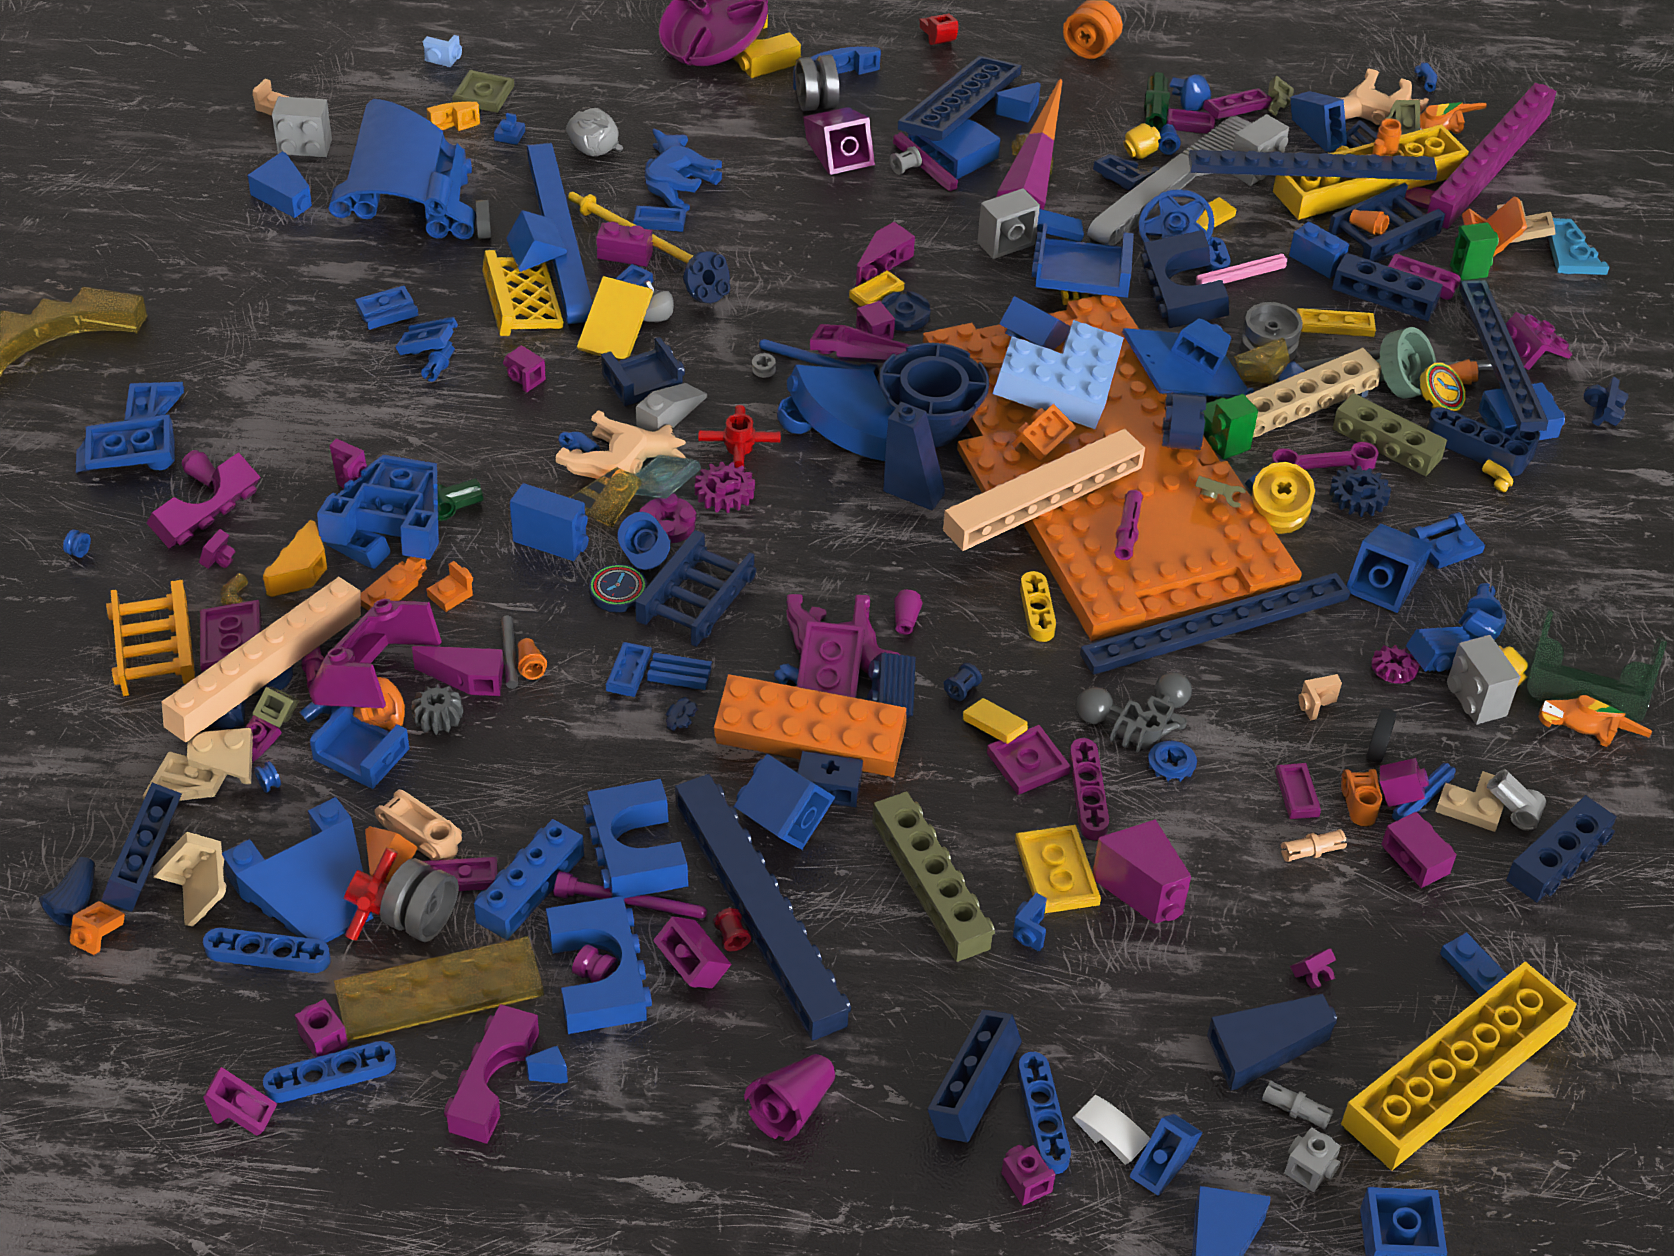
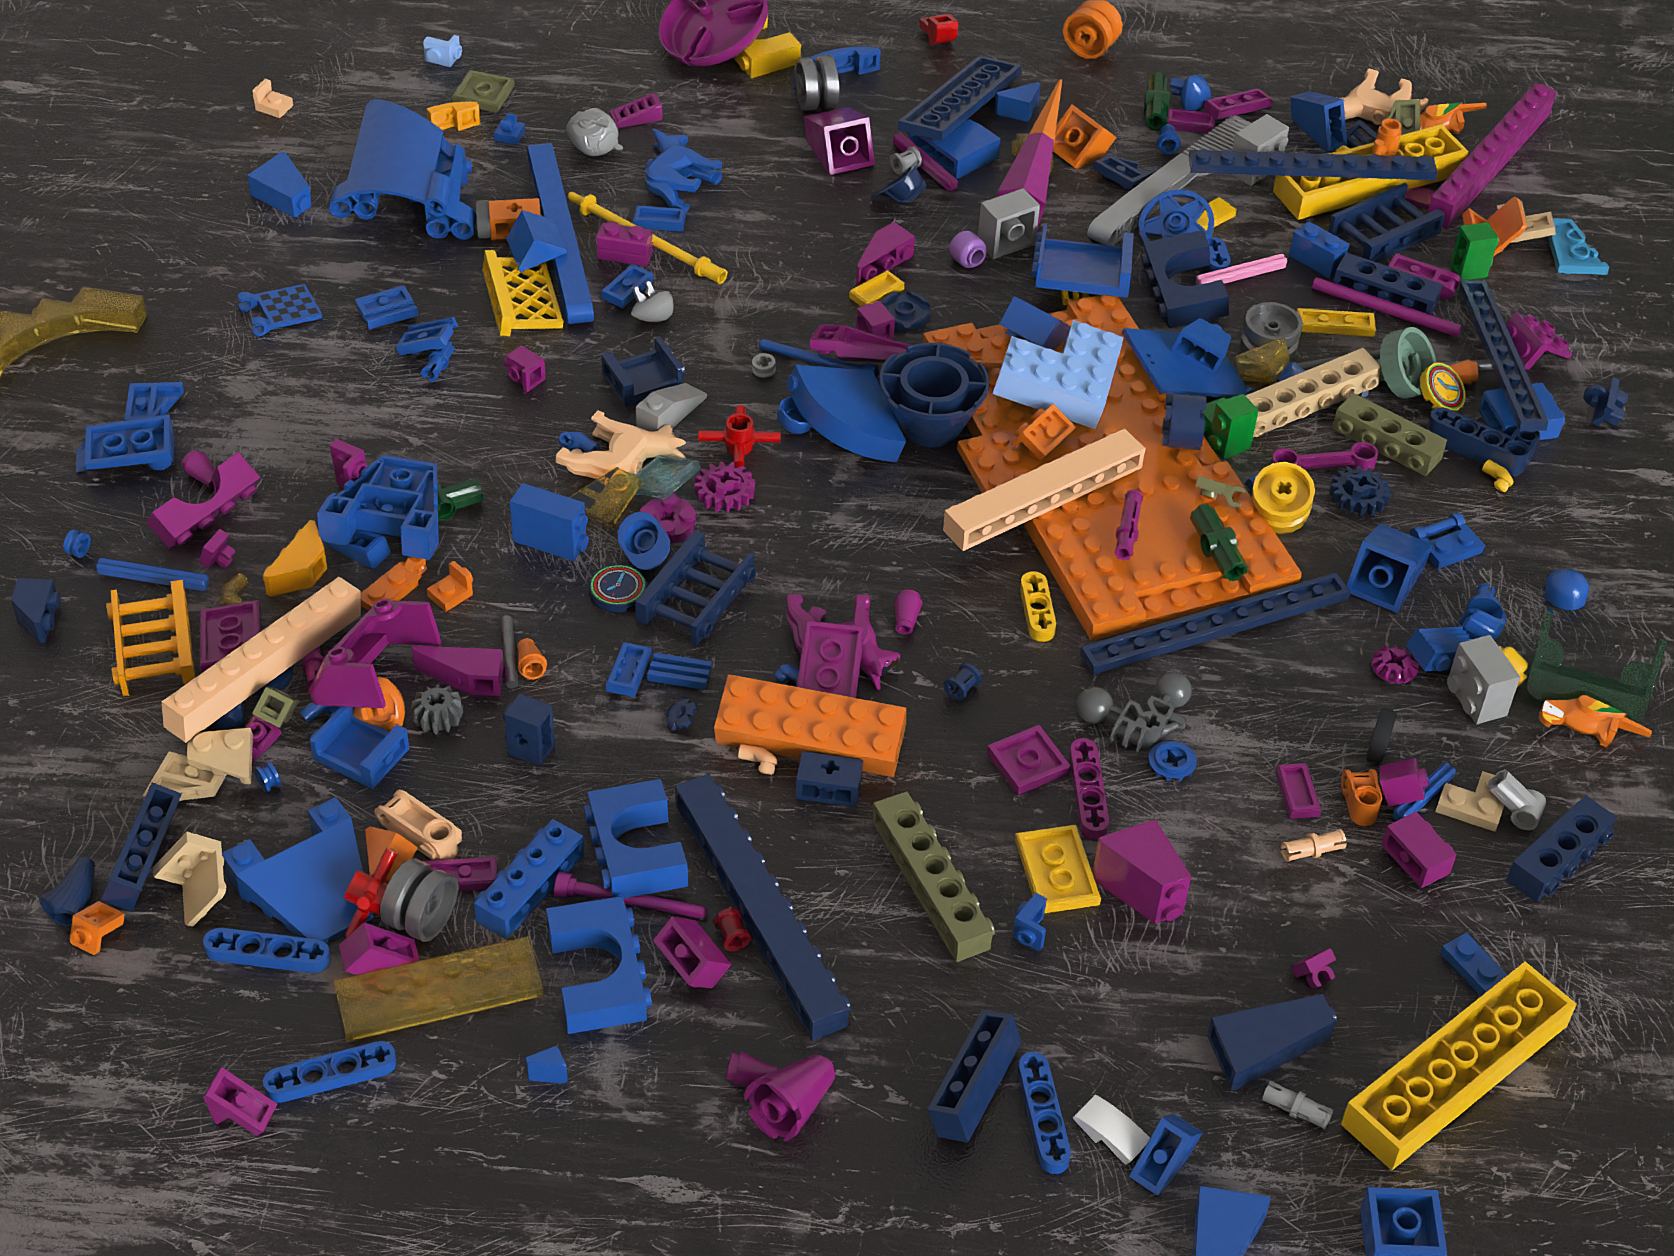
light grey brick [272,96,332,157] -> none
magenta brick [295,999,348,1058] -> none
magenta arch [444,1004,539,1144] -> none
magenta wheel [572,944,618,983] -> none
yellow tile [577,276,653,361] -> none
dark blue plate [683,251,730,303] -> none
blue slope [734,754,835,850] -> none
dark blue brick [867,652,916,719] -> none
dark blue slope [883,402,945,511] -> none
yellow tile [963,698,1028,744] -> none
magenta brick [1001,1145,1056,1206] -> none
blue tile [1037,209,1084,242] -> none
yellow head [1123,123,1161,159] -> none
olive plate [1268,76,1294,116] -> none
light grey brick [1284,1127,1341,1192] -> none
light nougat bracket [1298,674,1342,721] -> none
orange cone [1349,209,1389,236] -> none
blue arm [1414,63,1438,92] -> none
none -> dark blue slope [11,578,61,643]
none -> blue axle [96,558,209,591]
none -> blue flag [238,284,322,337]
none -> magenta slope [339,923,421,979]
none -> orange brick [489,198,540,240]
none -> dark blue brick [503,693,555,766]
none -> magenta slope [610,93,662,128]
none -> magenta cone [725,1051,777,1085]
none -> light nougat arm [738,744,778,775]
none -> dark blue piece [871,161,926,203]
none -> medium lavender head [949,231,987,268]
none -> orange slope [1053,104,1117,169]
none -> dark green piece [1190,504,1248,581]
none -> magenta piece [1312,277,1462,338]
none -> blue hair [1544,569,1589,610]

